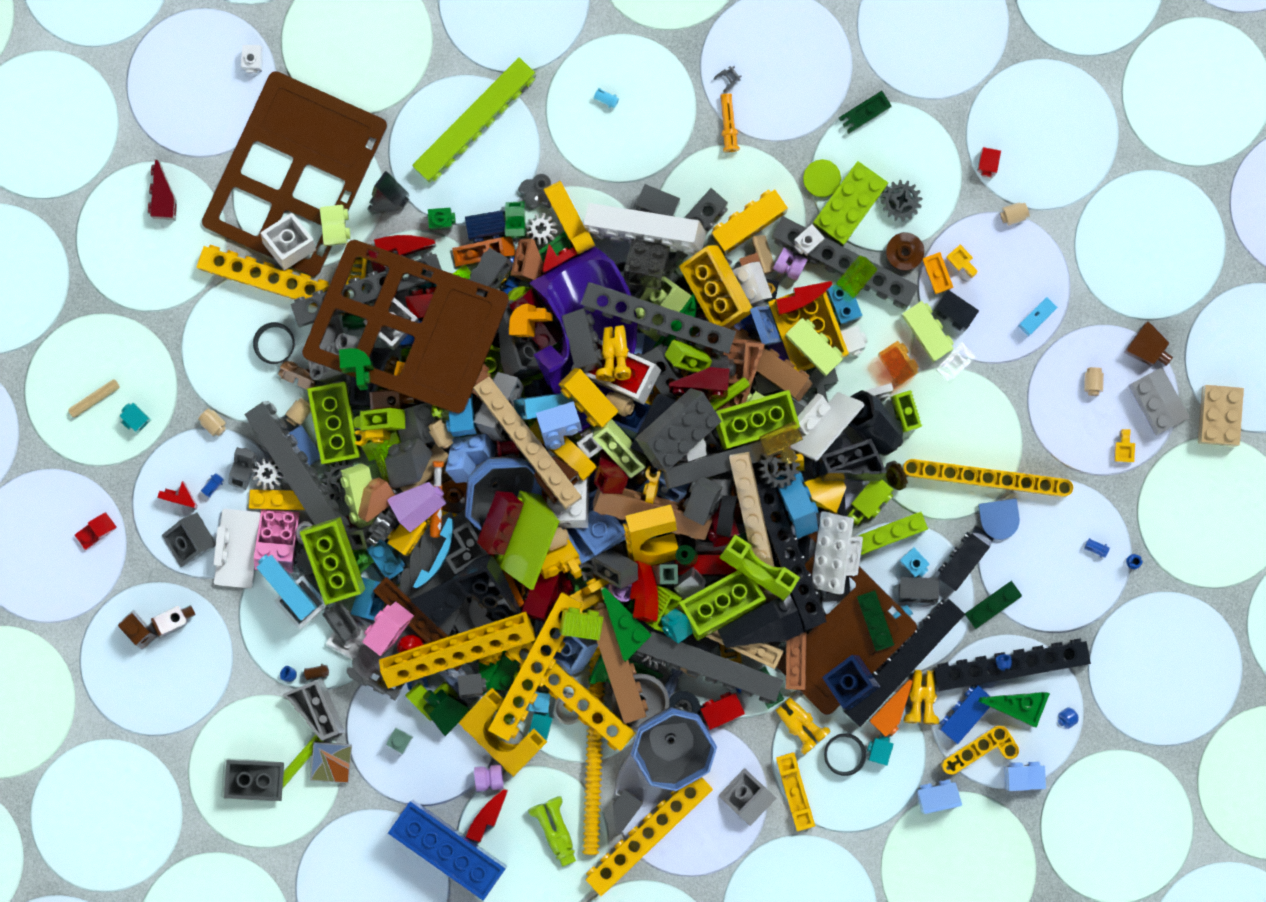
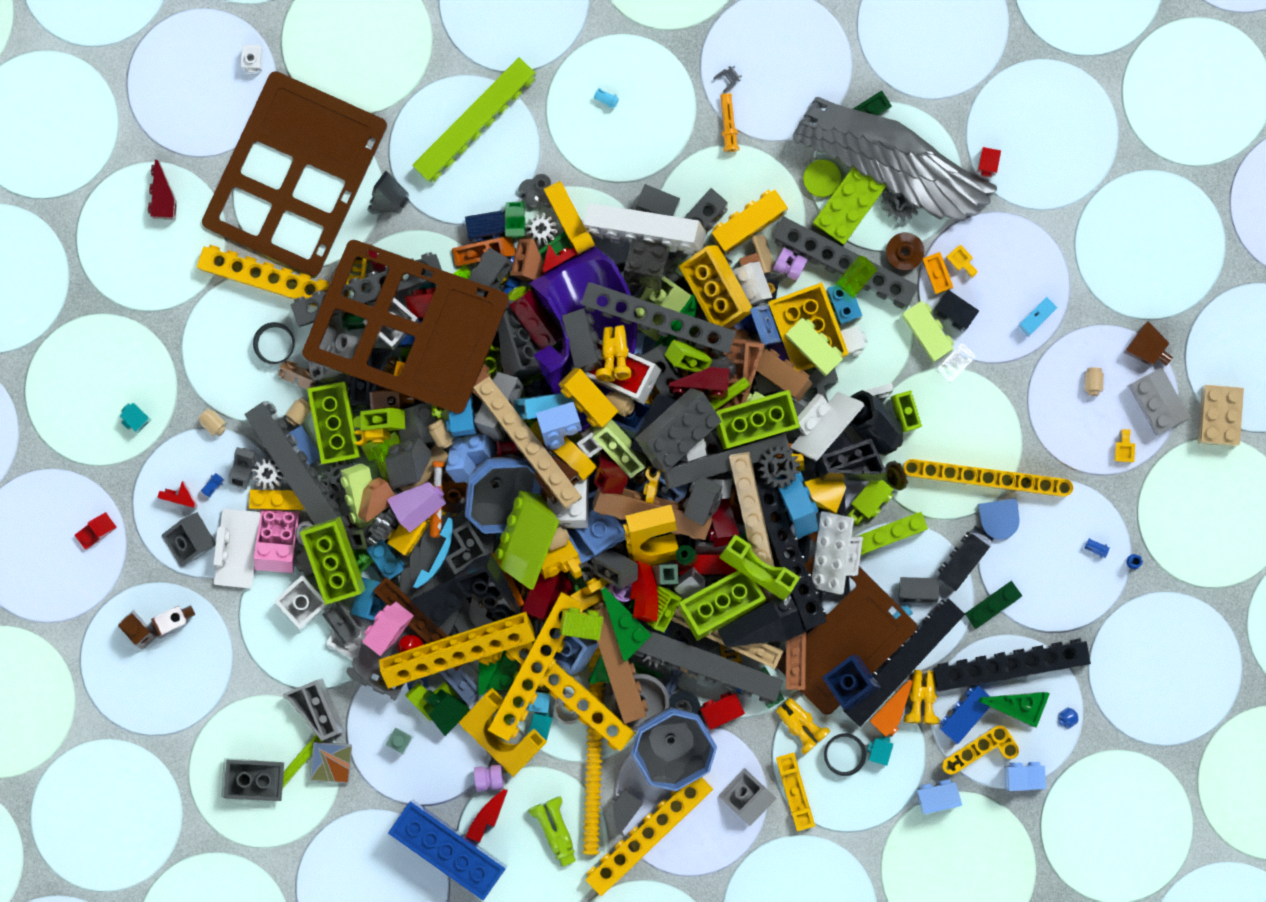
tan axle [68,379,120,418] -> none
medium azure slope [256,555,318,620] -> none
white brick [261,213,316,270] -> none
blue hinge [280,666,297,682] -> none
reddish brown pin [304,663,329,681] -> none
yellowish green brick [320,205,351,246] -> none
green brick [339,348,374,390] -> none
red slope [374,235,436,256] -> none
green brick [428,207,456,231] -> none
dark grey brick [458,673,487,699] -> none
dark red brick [477,491,524,555] -> none
light orange brick [509,304,553,337] -> none
teal brick [661,608,693,643] -> none
black tyre [716,495,737,538] -> none
clear yellow plate [759,421,803,464] -> none
red slope [775,281,832,316] -> none
white brick [794,224,825,256] -> none
dark green plate [857,590,895,651] -> none
clear orange brick [877,341,919,387] -> none
medium azure brick [899,547,930,578] -> none
blue hinge [996,654,1012,671] -> none
tan brick [1000,202,1030,226] -> none
none -> dark grey animal [793,97,997,221]

